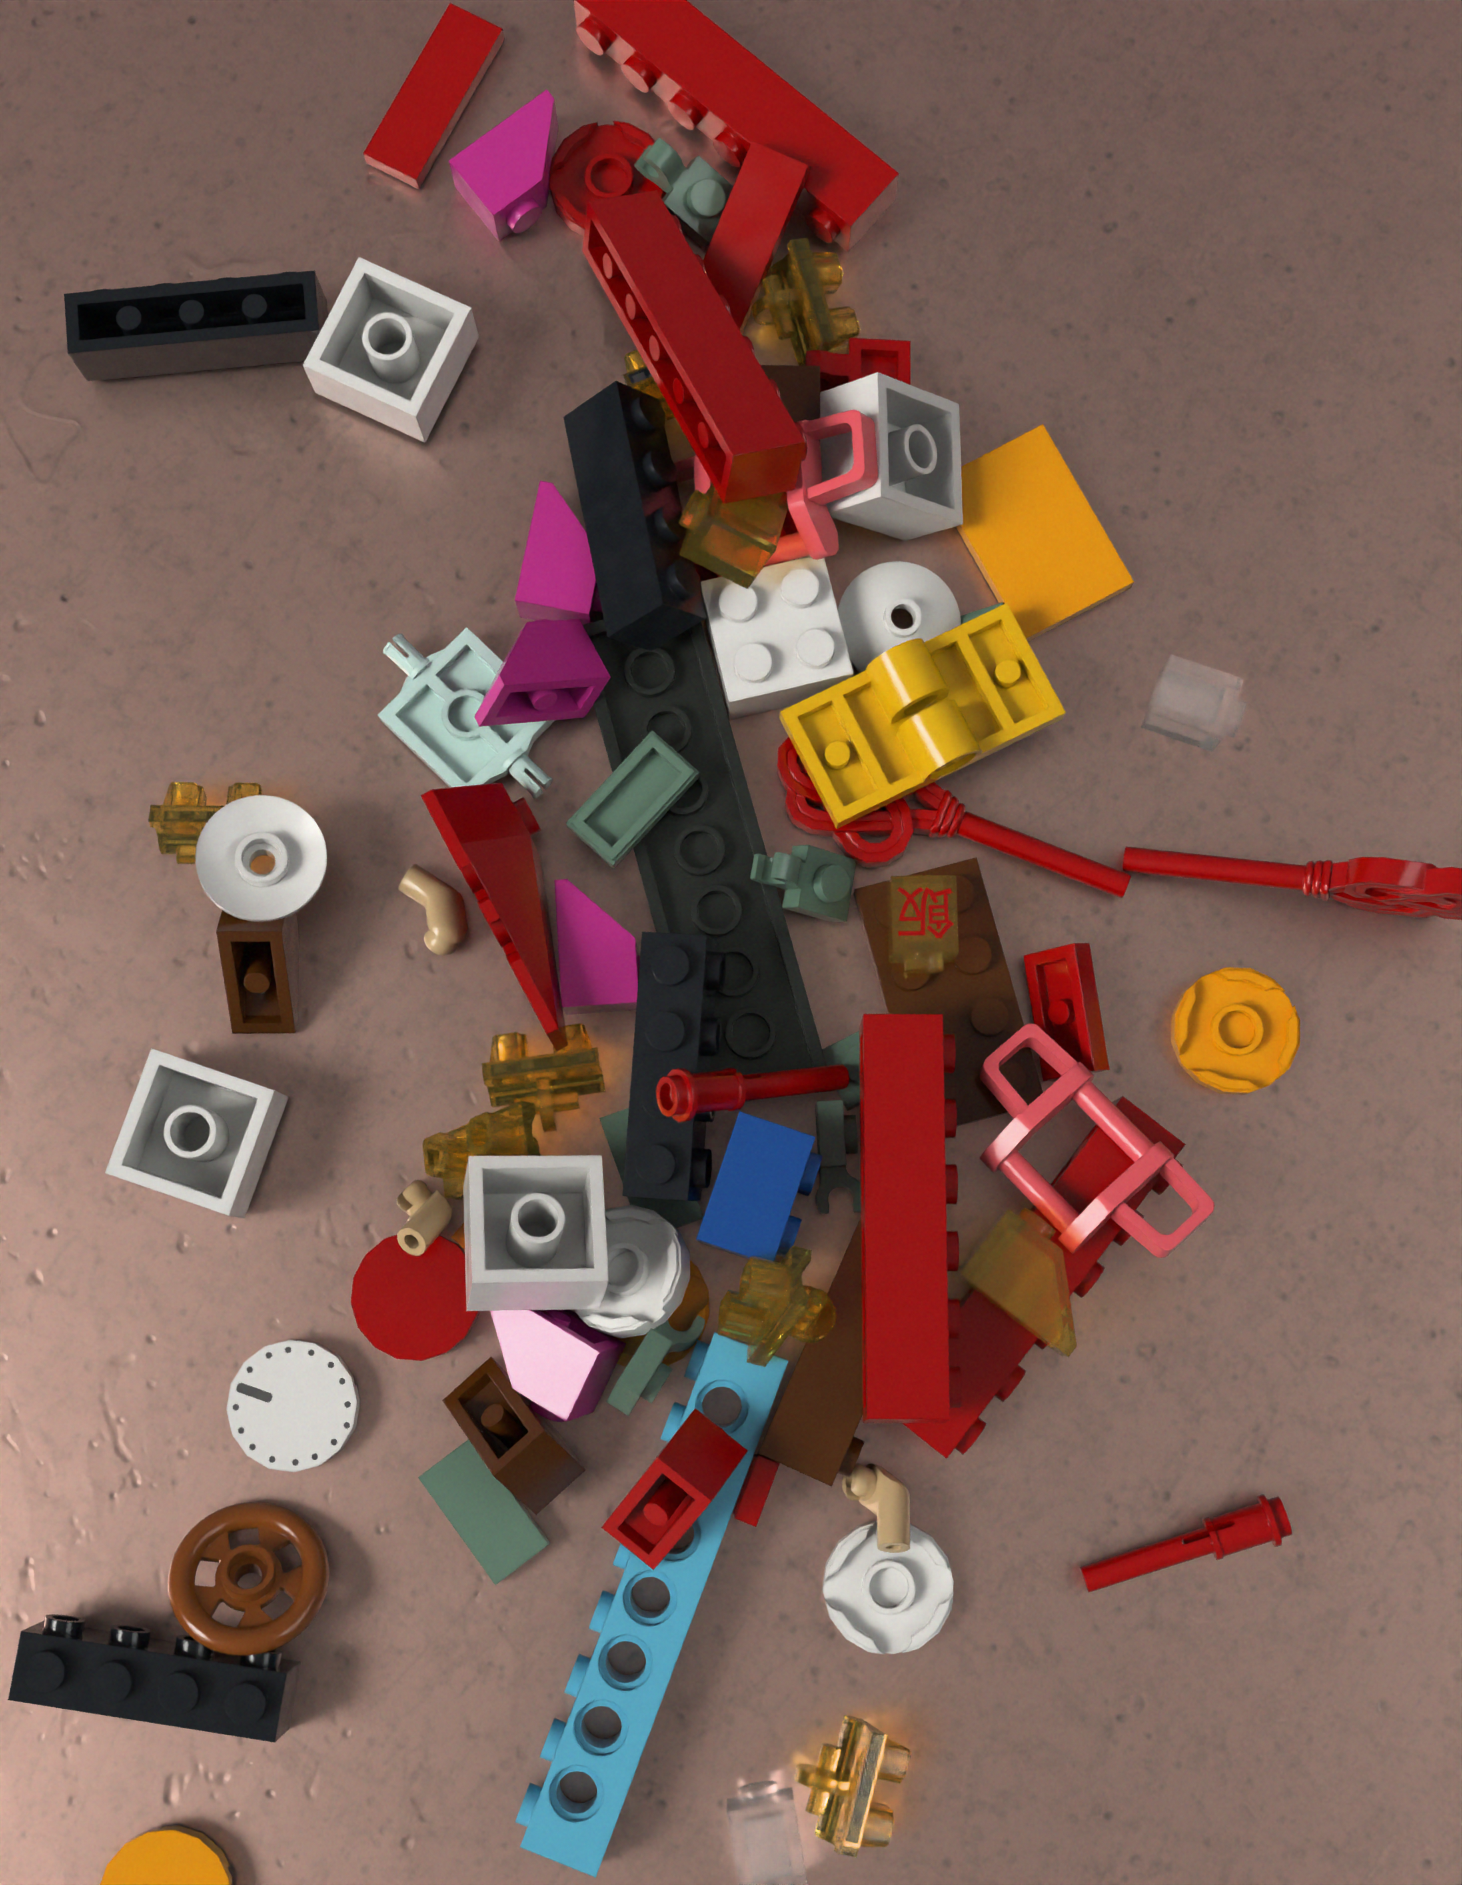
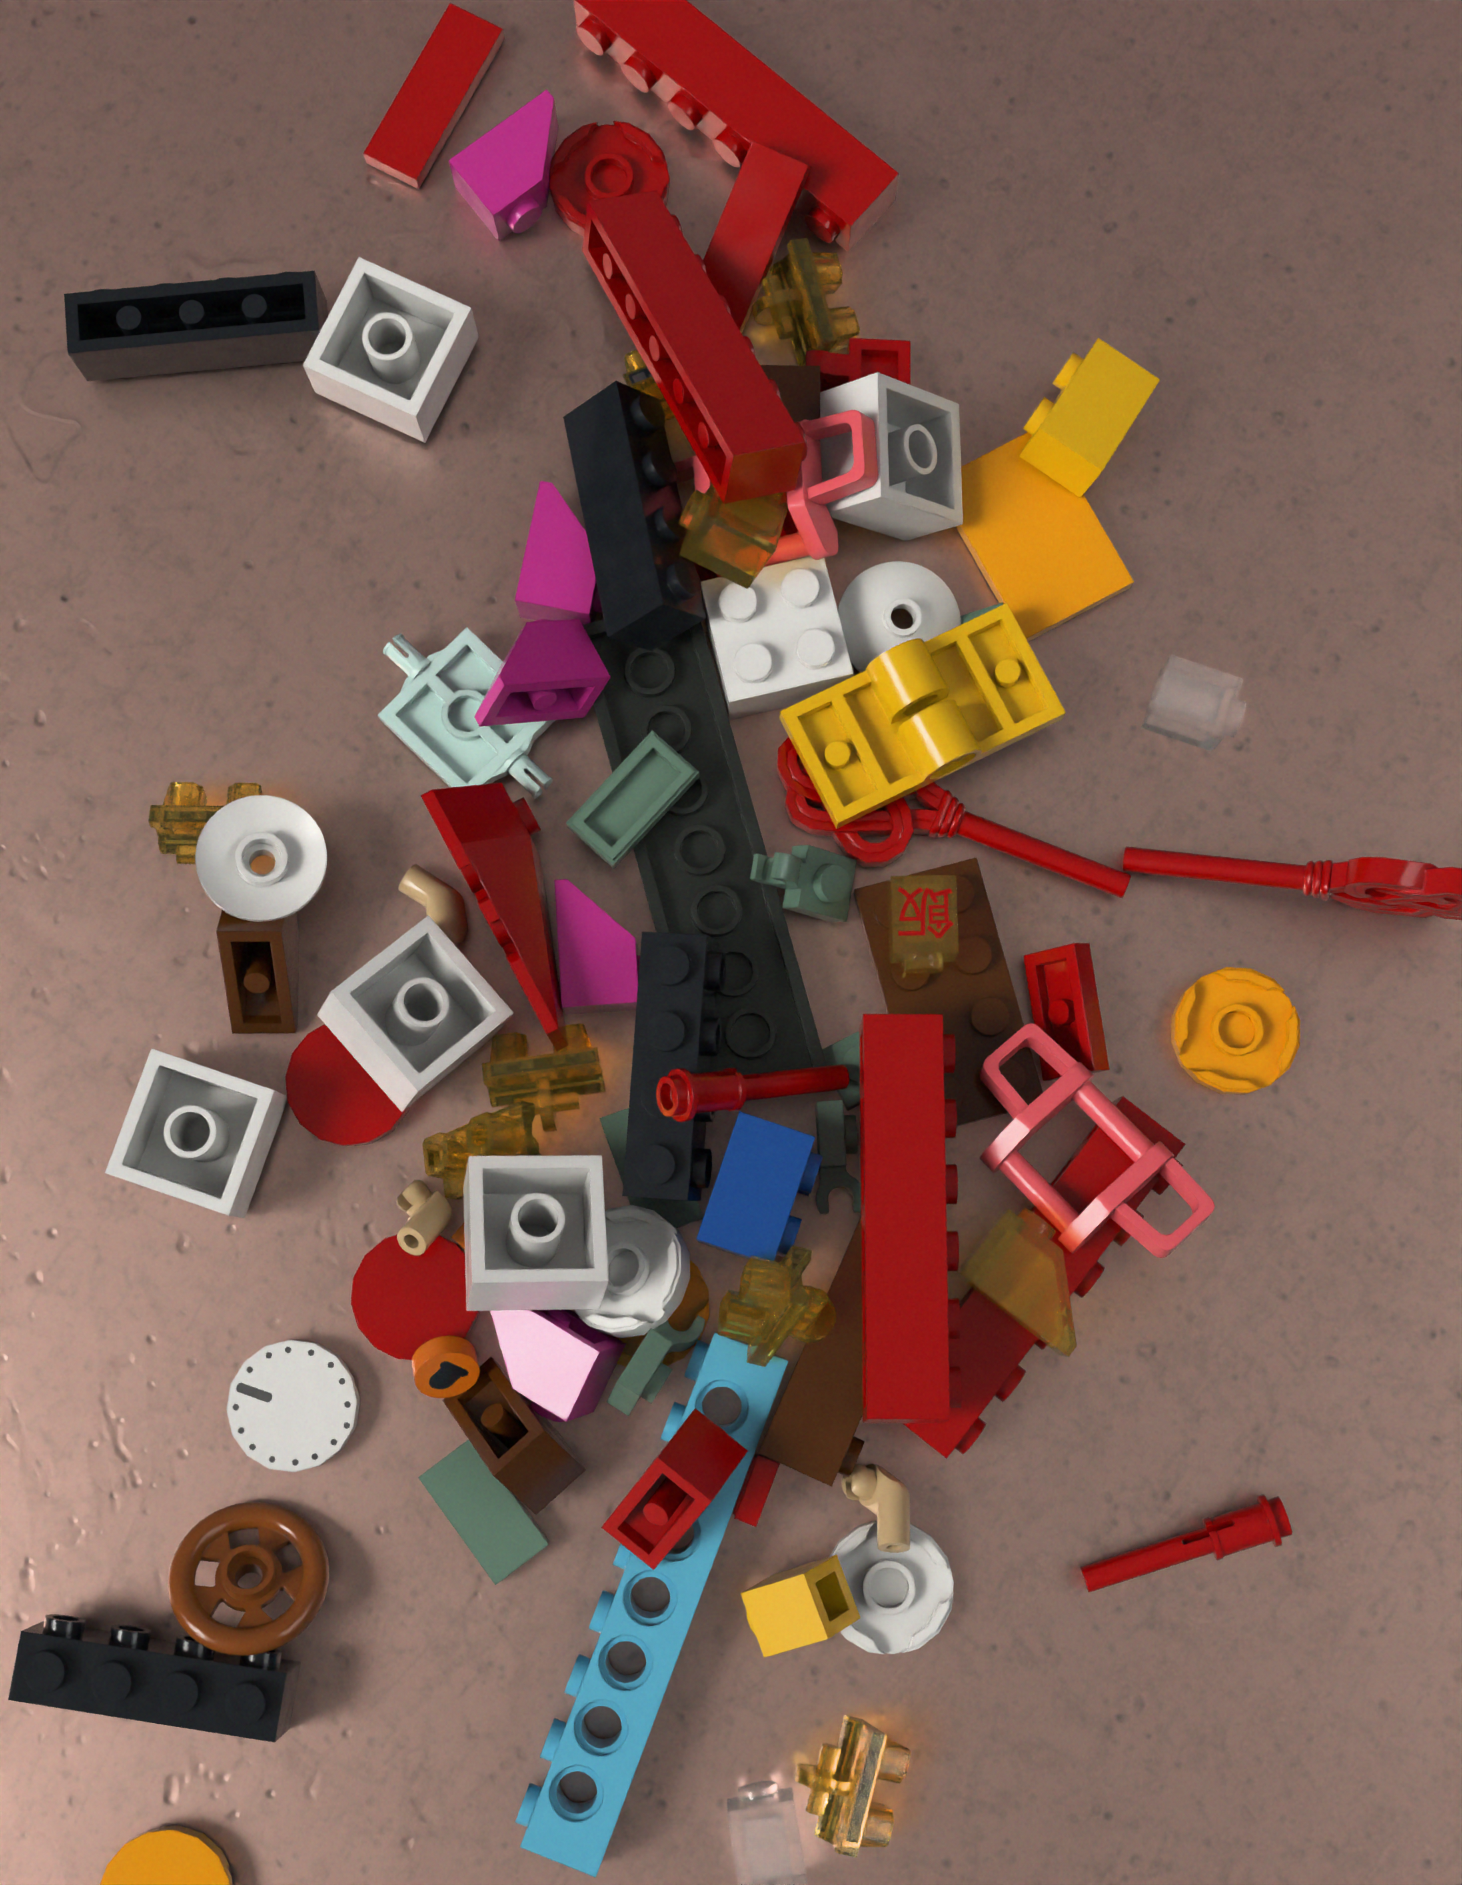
sand green plate [634,138,733,248] -> none
none -> red tile [285,1024,410,1146]
none -> white brick [317,915,514,1112]
none -> orange tile [411,1336,480,1398]
none -> yellow brick [740,1554,861,1658]
none -> yellow brick [1019,338,1160,498]

